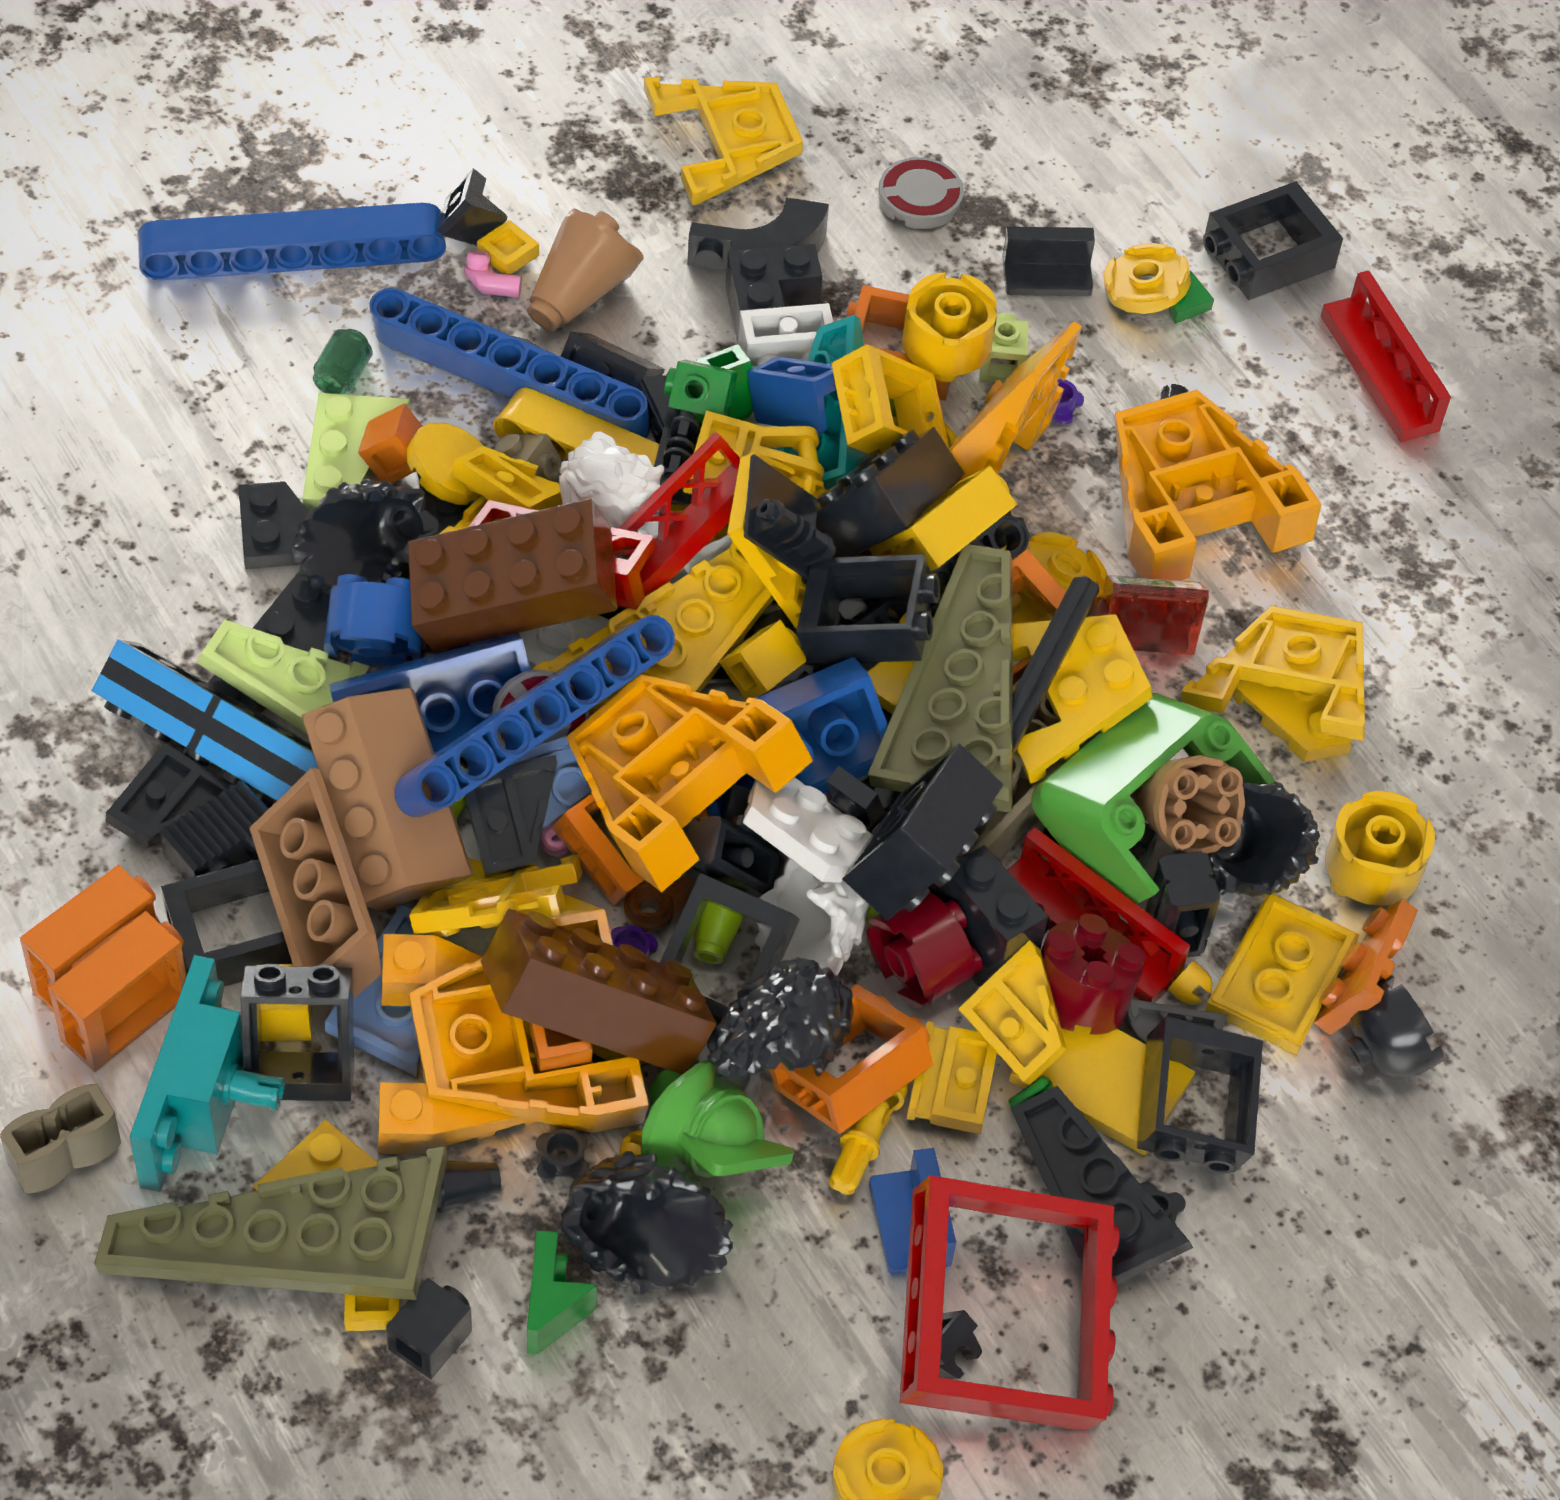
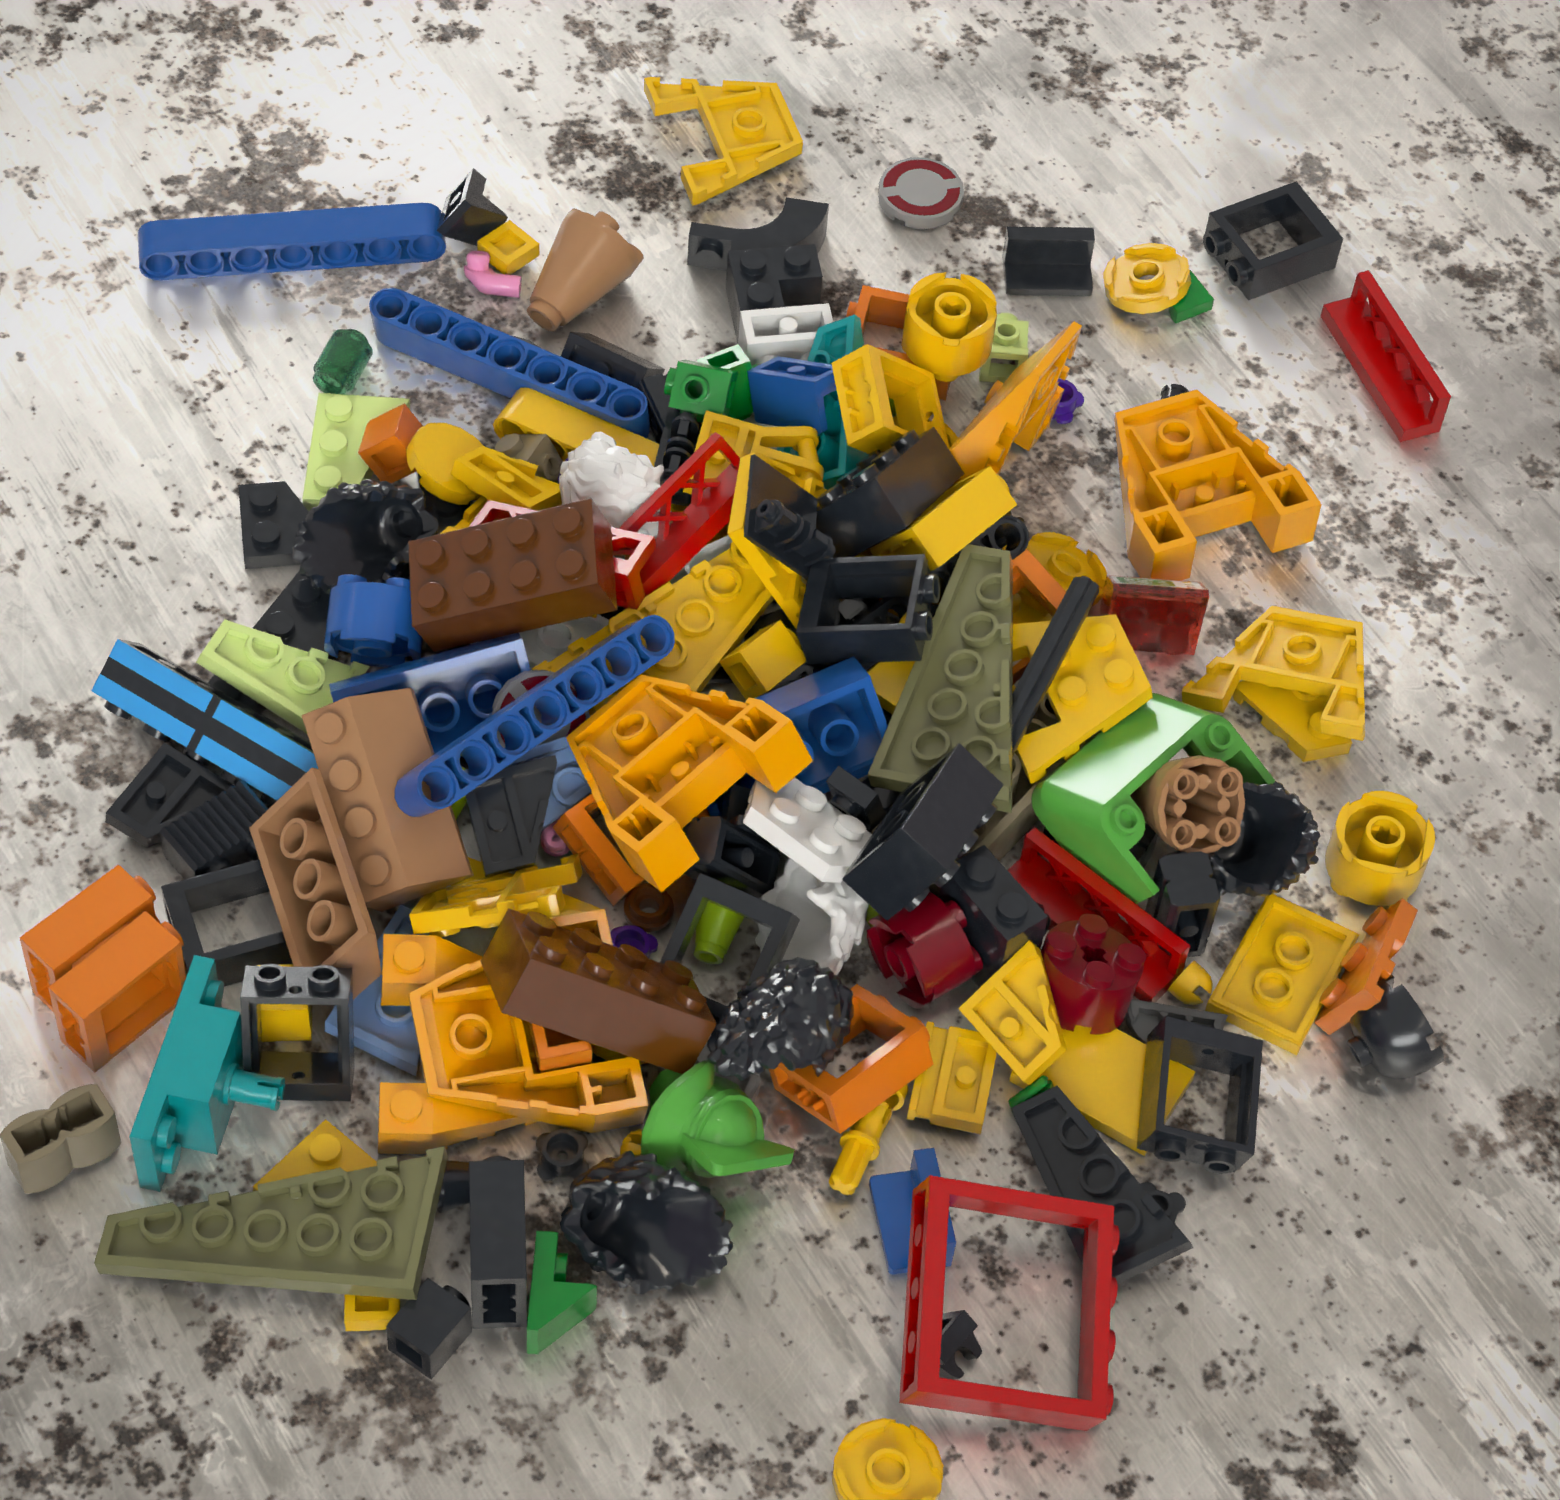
none -> black brick [469,1156,527,1329]

